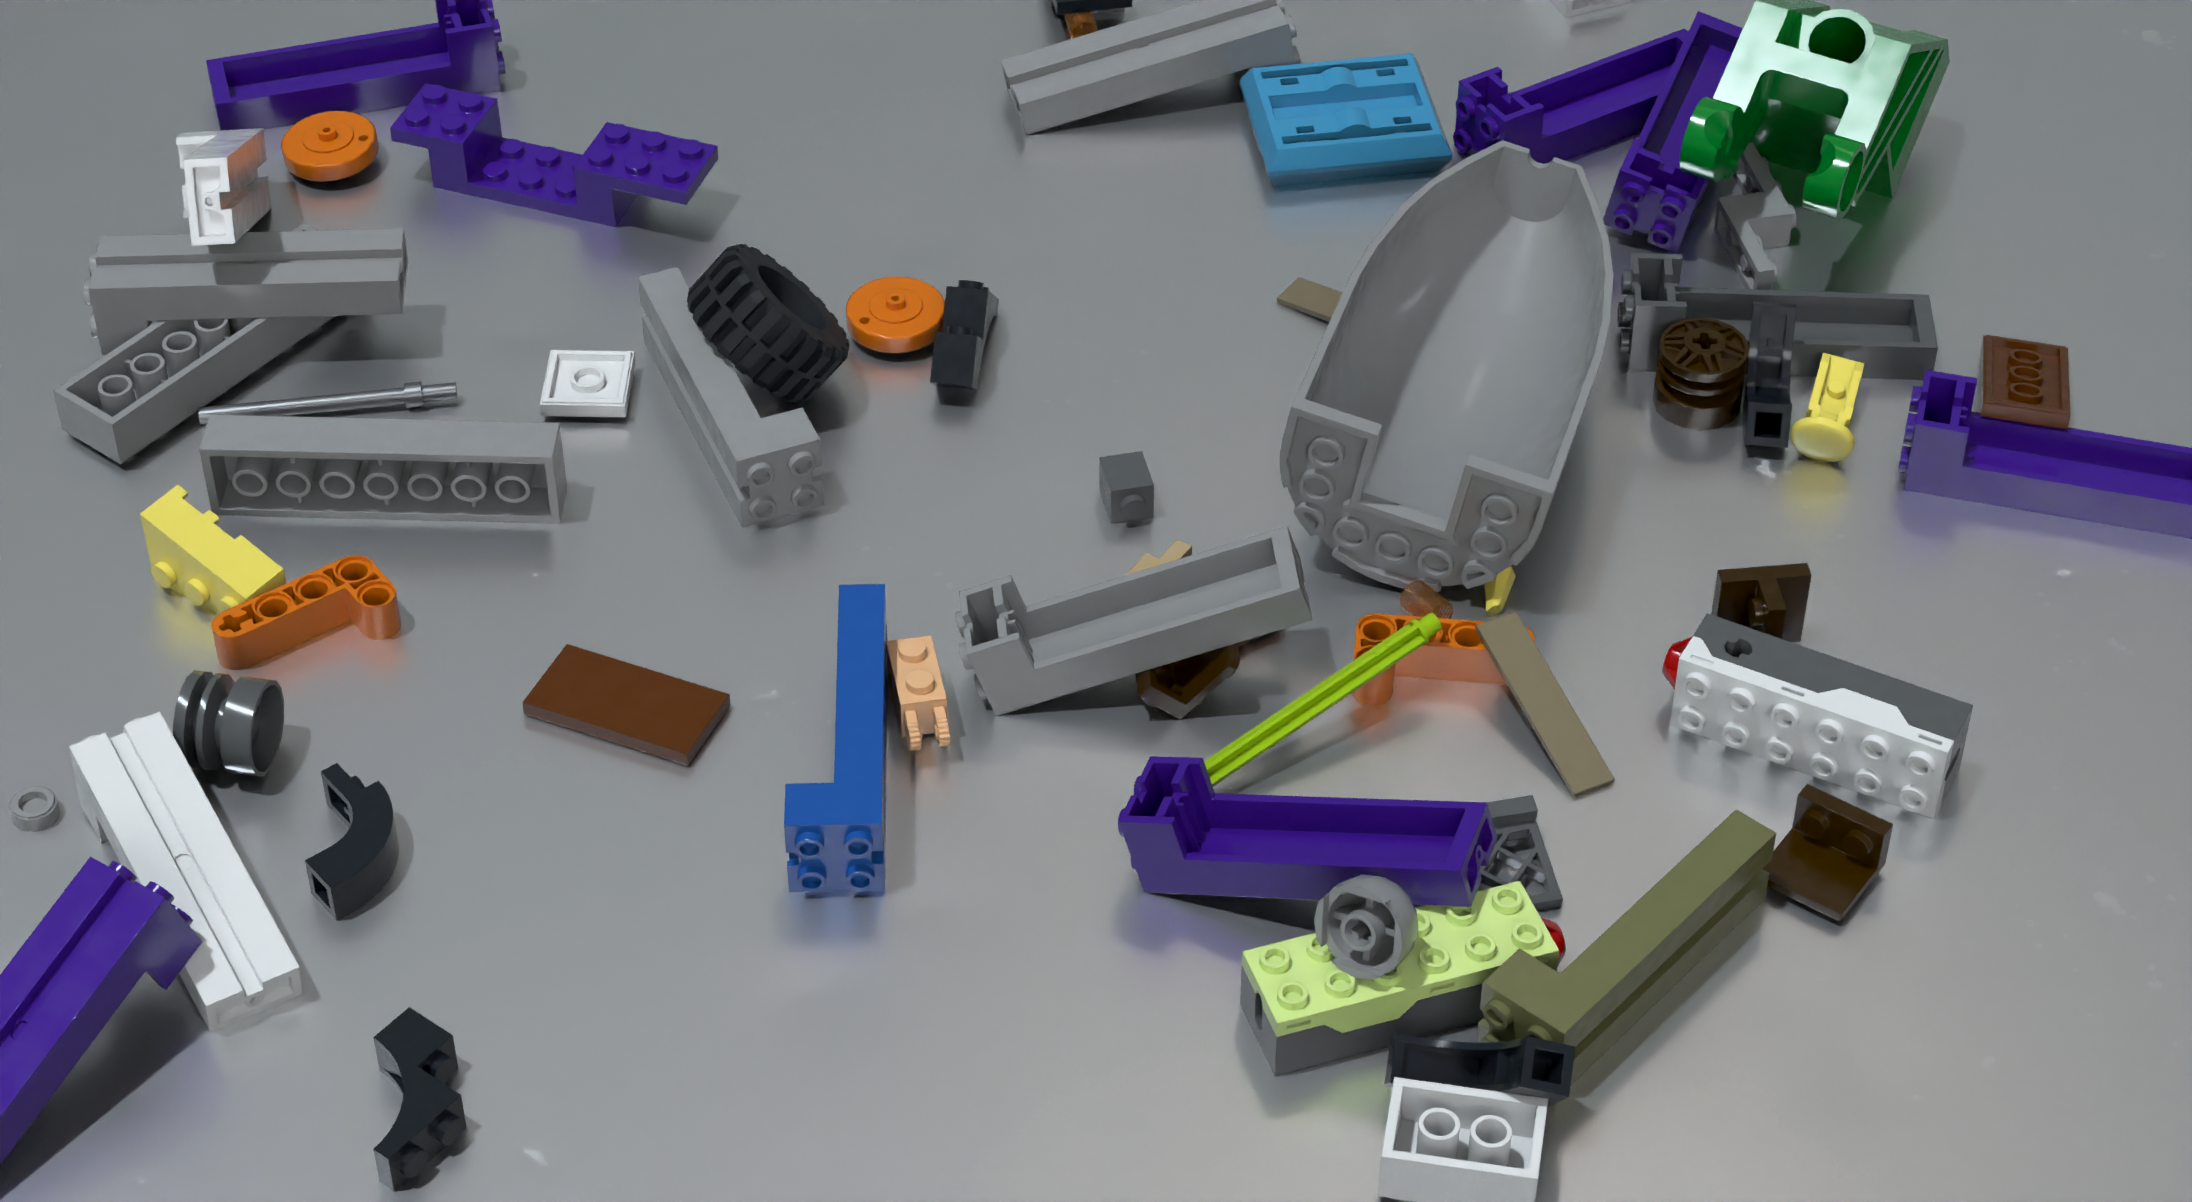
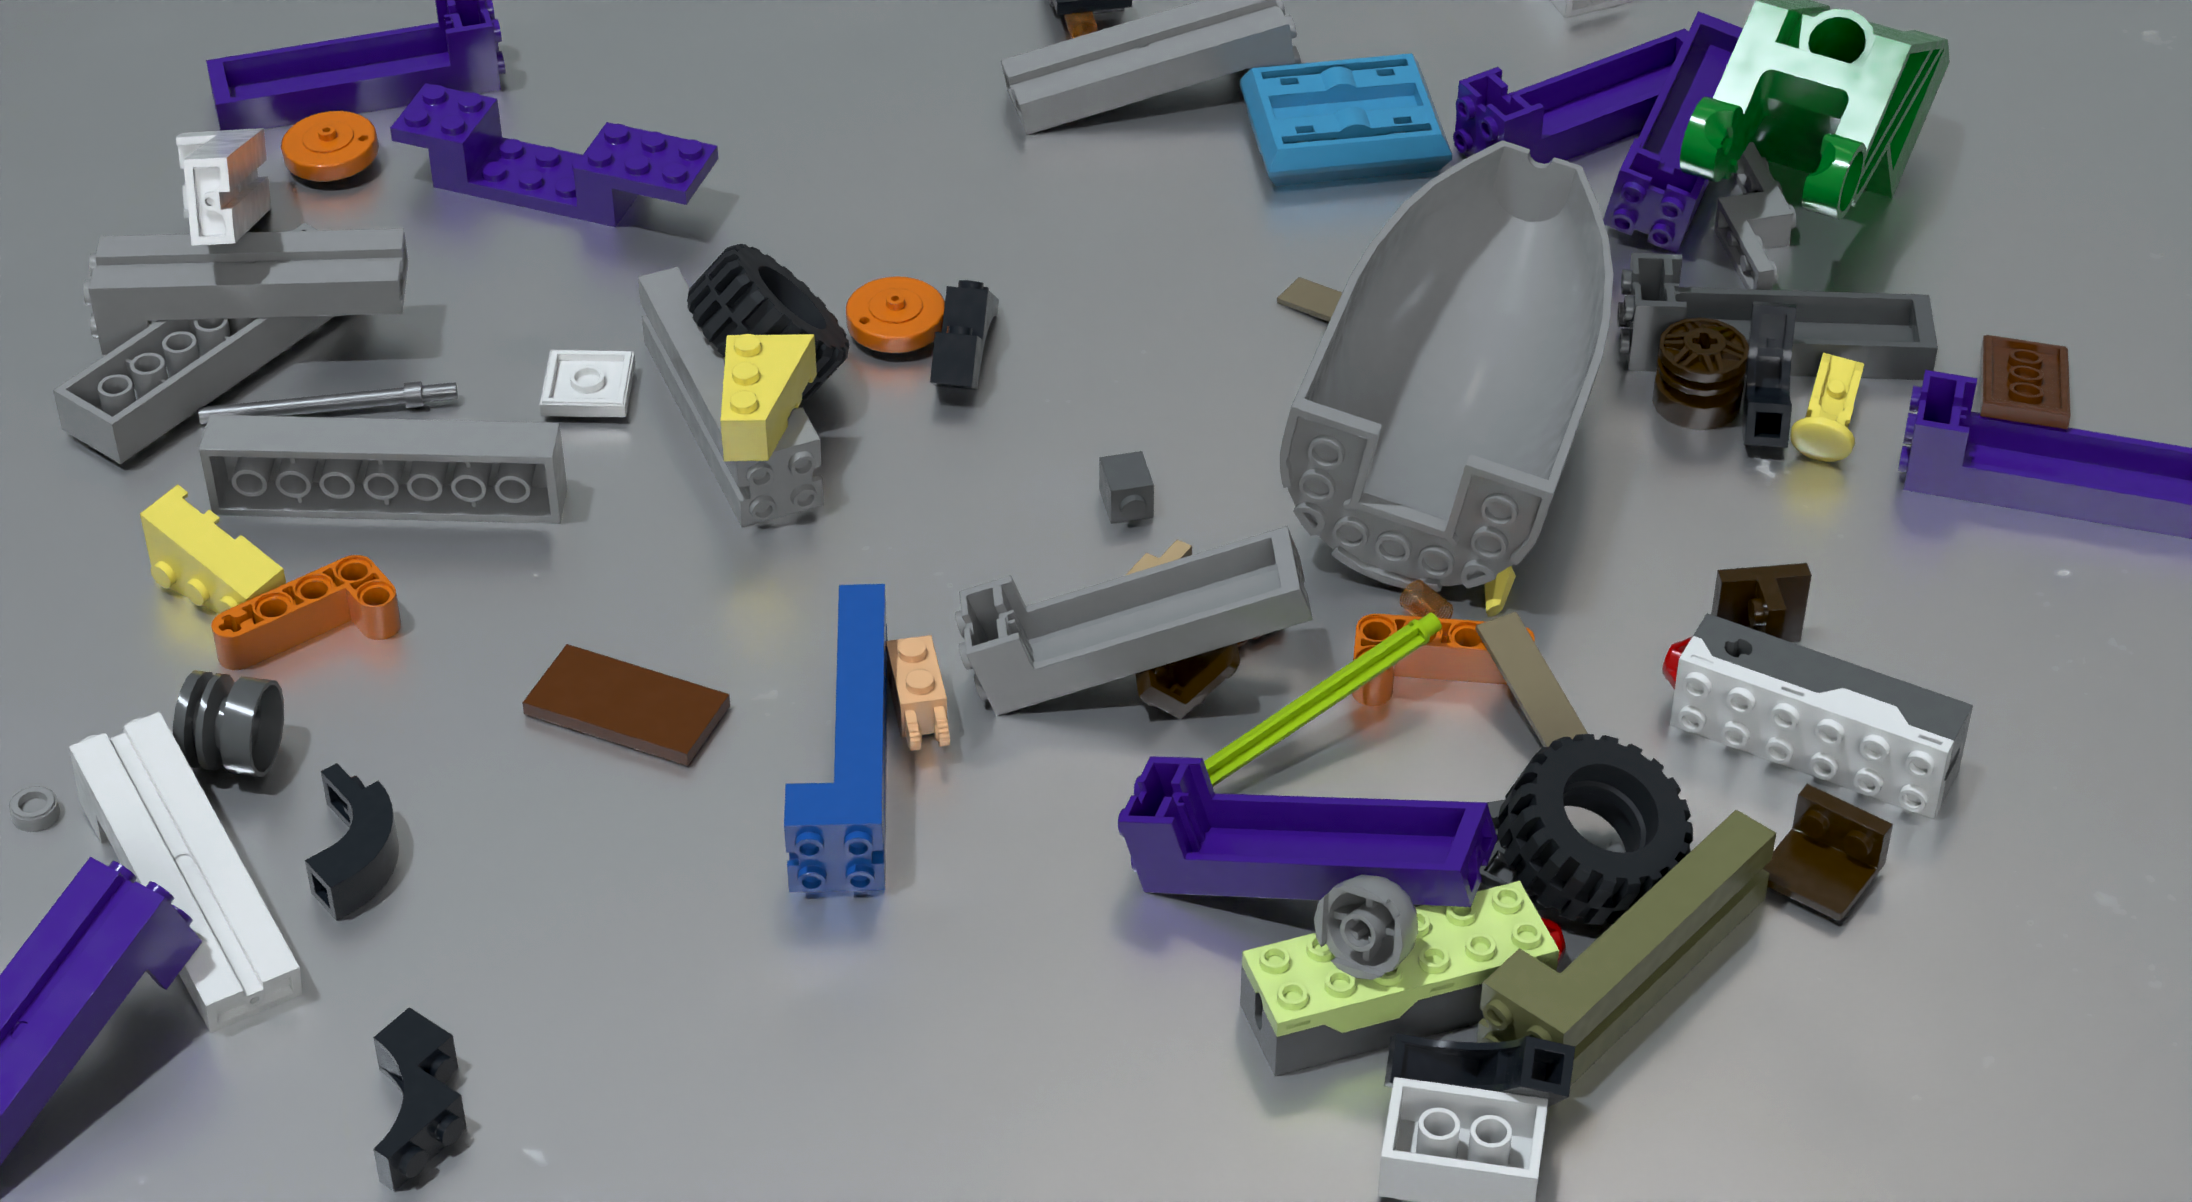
none -> light yellow wedge [720,334,817,461]
none -> black tyre [1498,734,1693,925]

